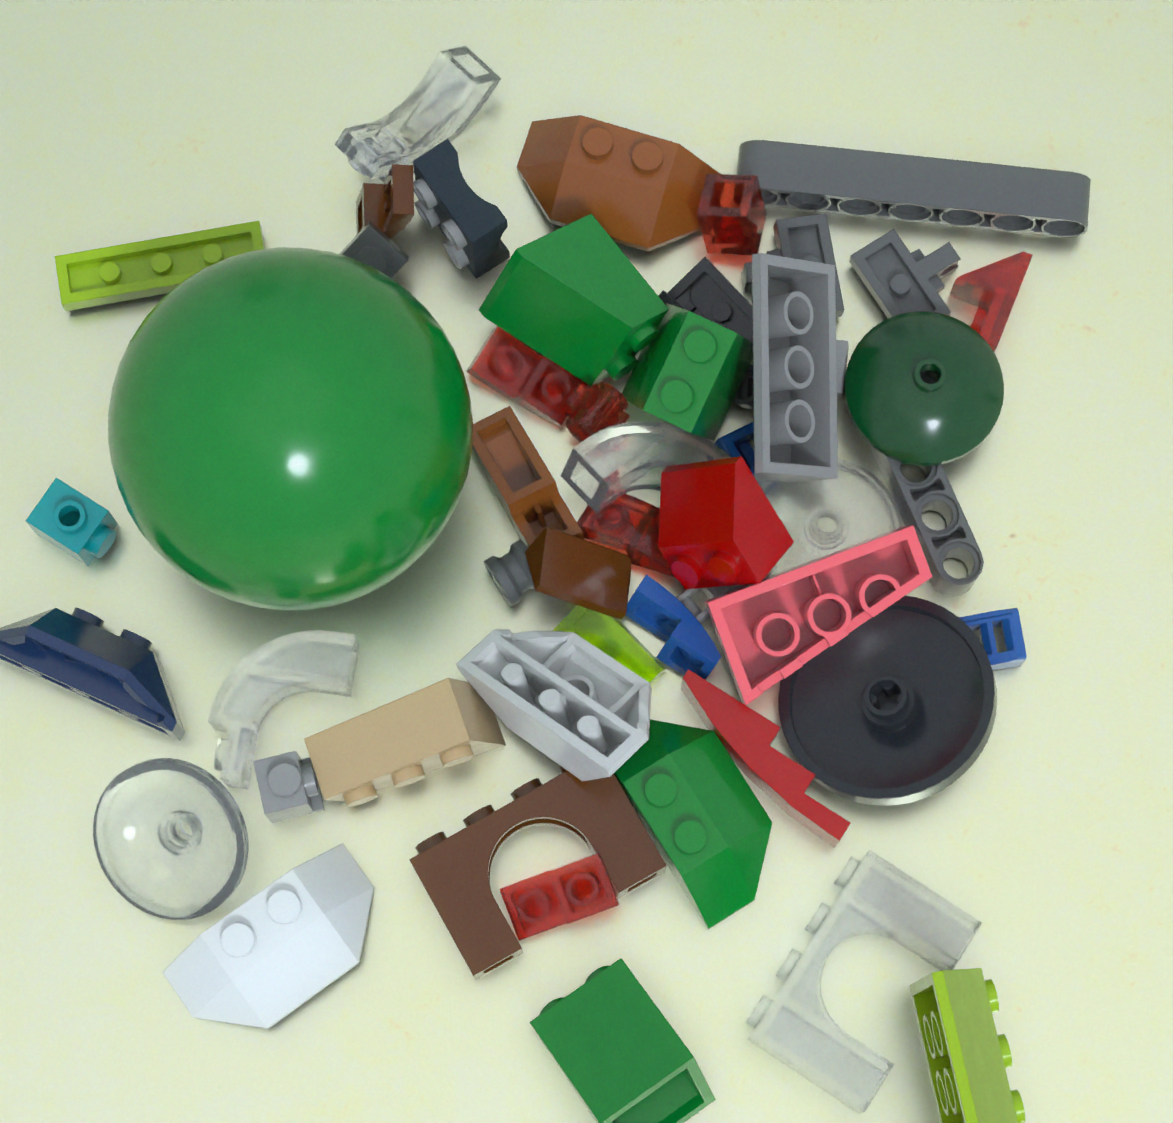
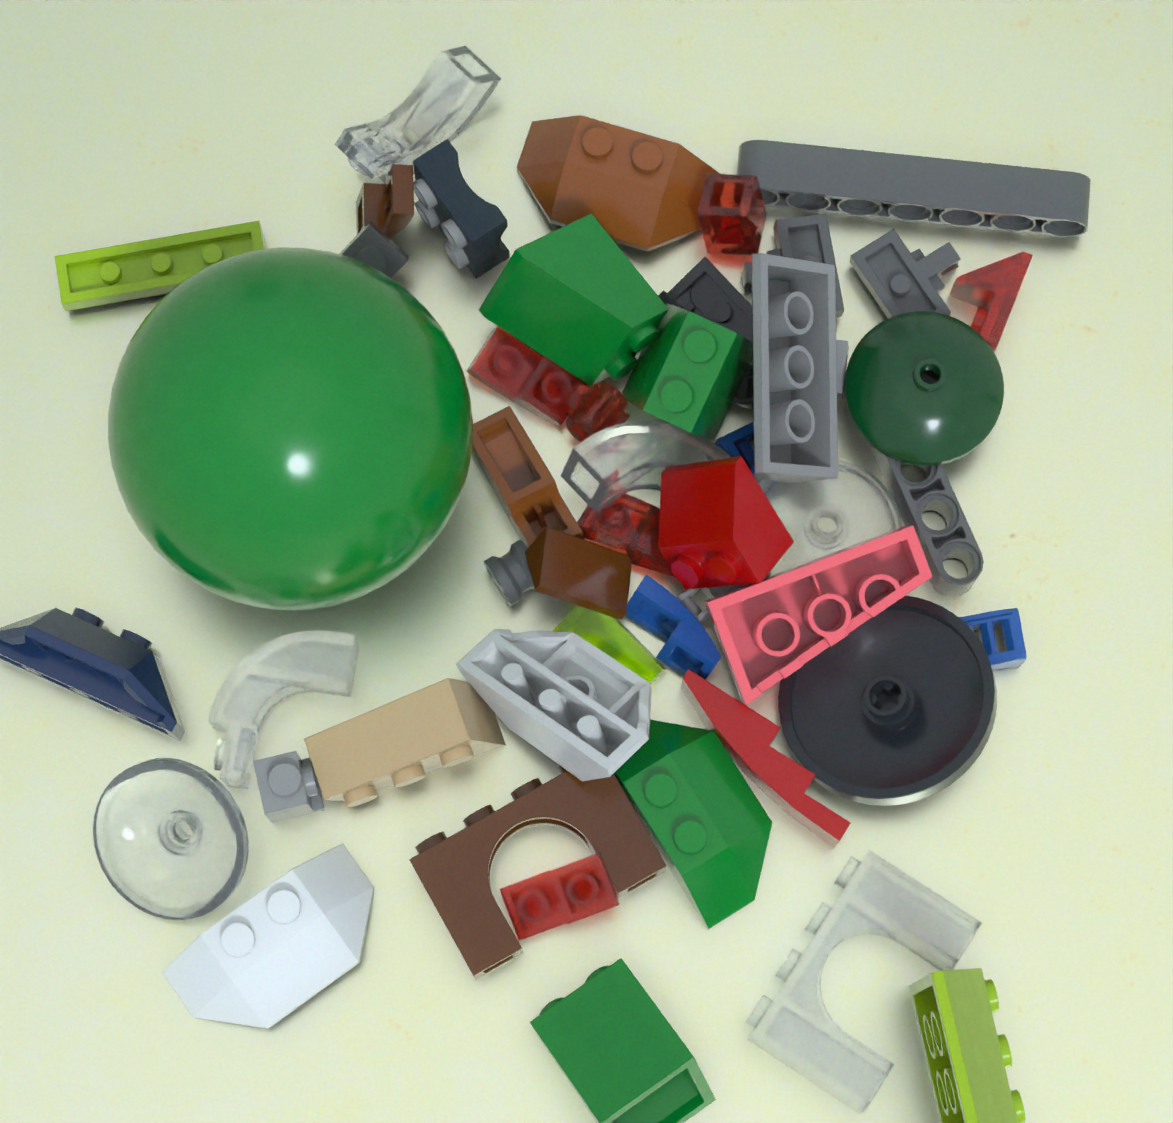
teal brick [26,478,118,567] -> none

